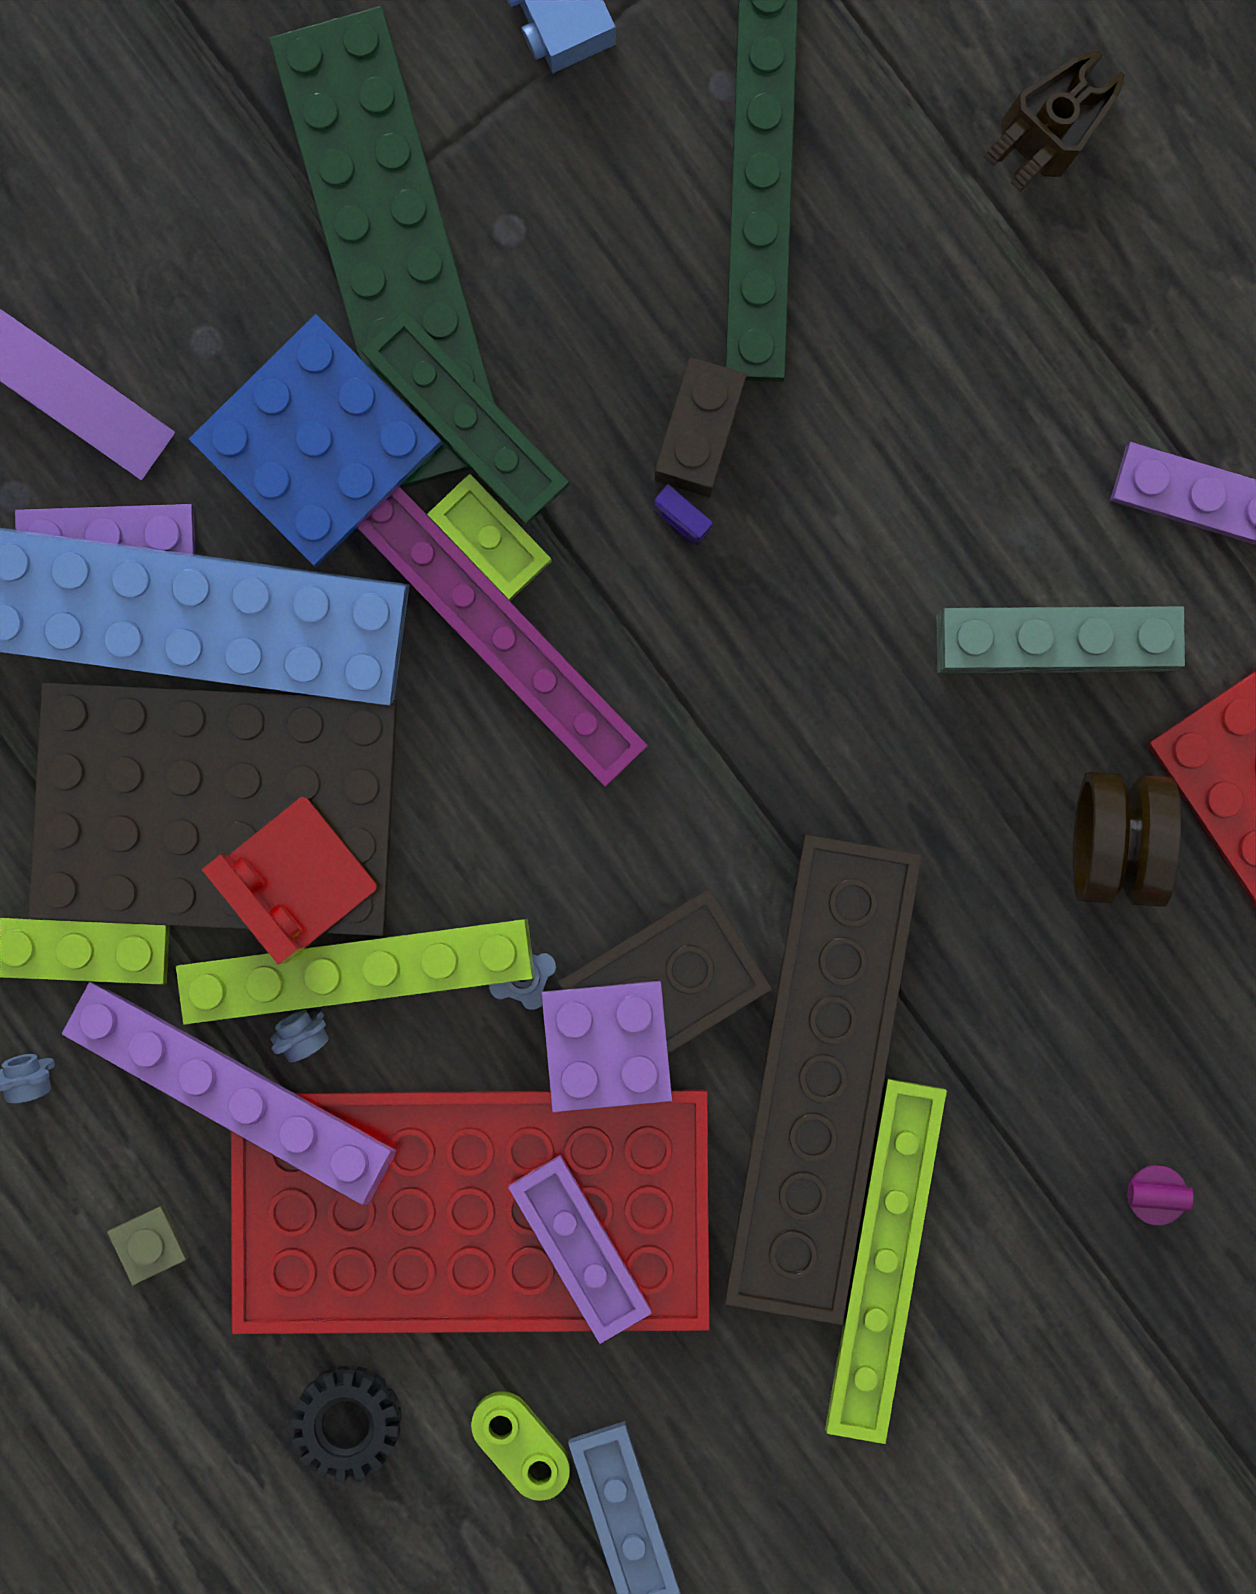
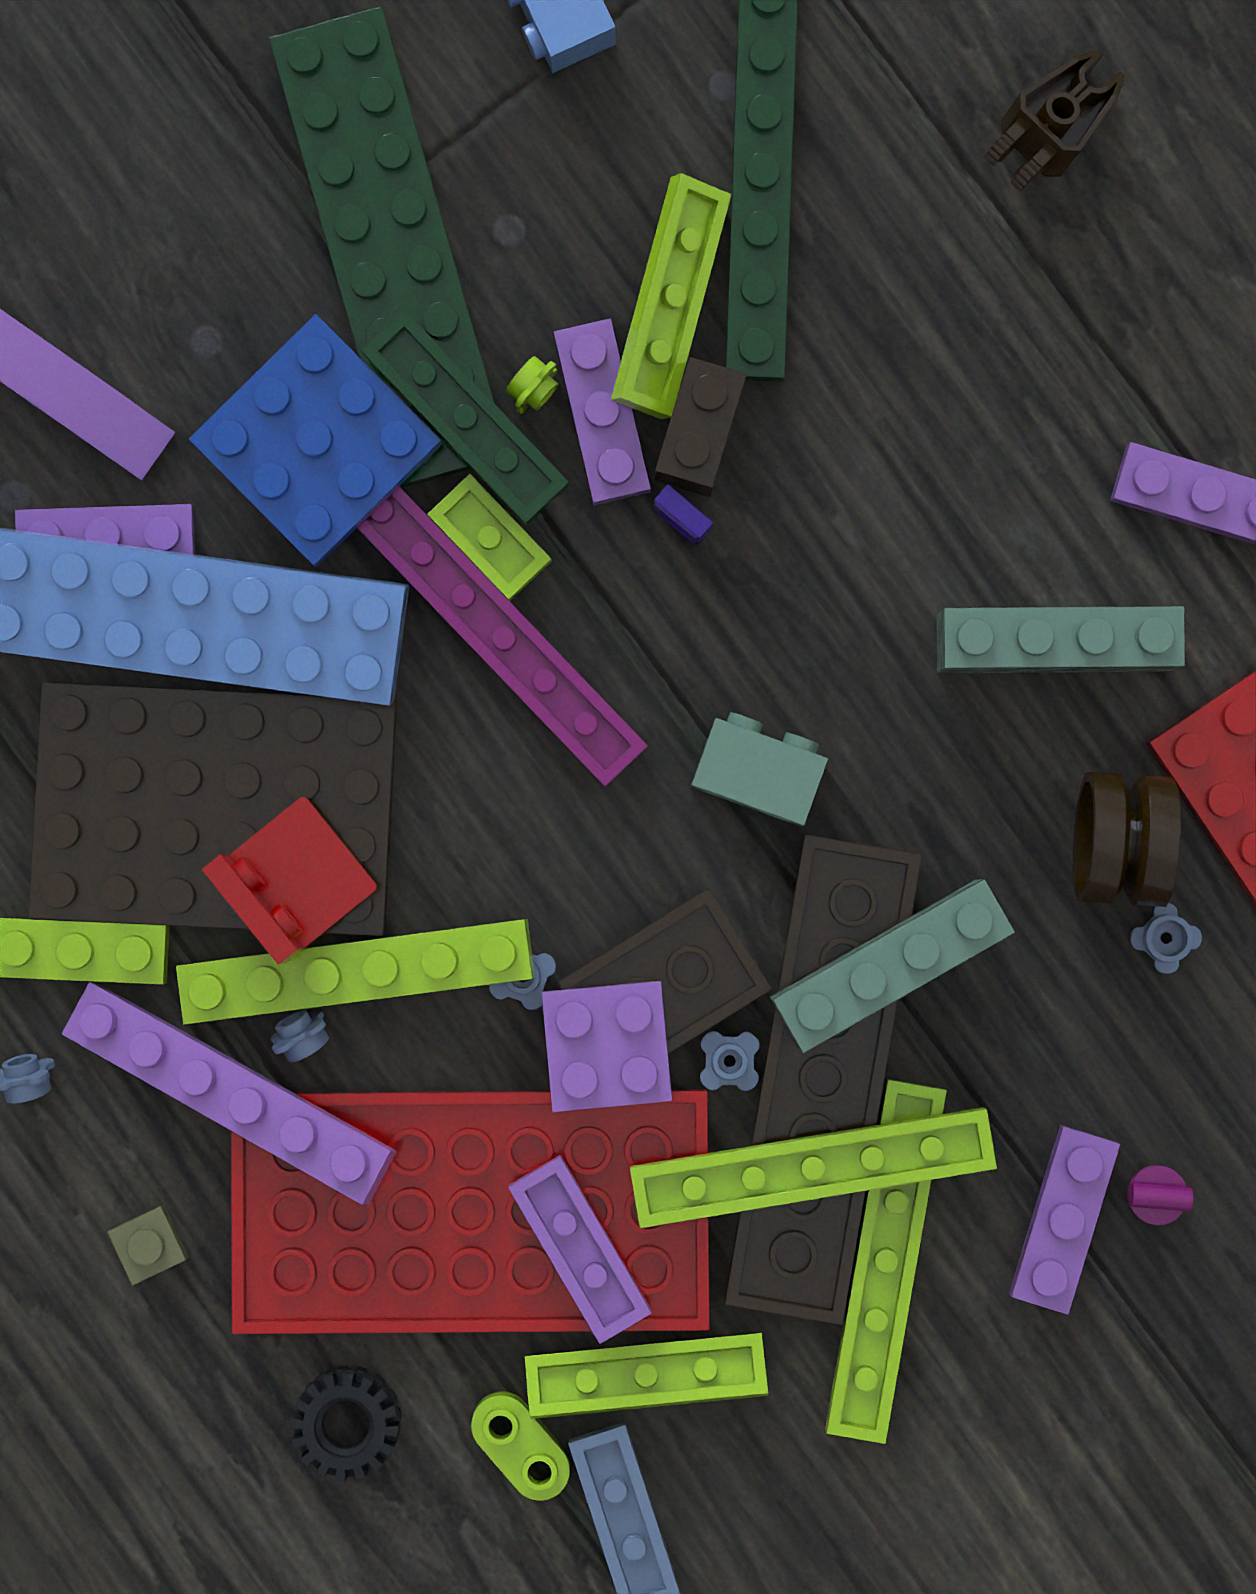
none -> lime plate [505,356,559,414]
none -> lime plate [525,1333,768,1419]
none -> medium lavender plate [554,318,651,506]
none -> lime plate [611,173,732,419]
none -> lime plate [630,1107,997,1228]
none -> sand green brick [690,712,828,827]
none -> sand blue plate [700,1031,759,1091]
none -> sand green brick [770,879,1015,1053]
none -> medium lavender plate [1008,1125,1120,1315]
none -> sand blue plate [1130,903,1202,974]

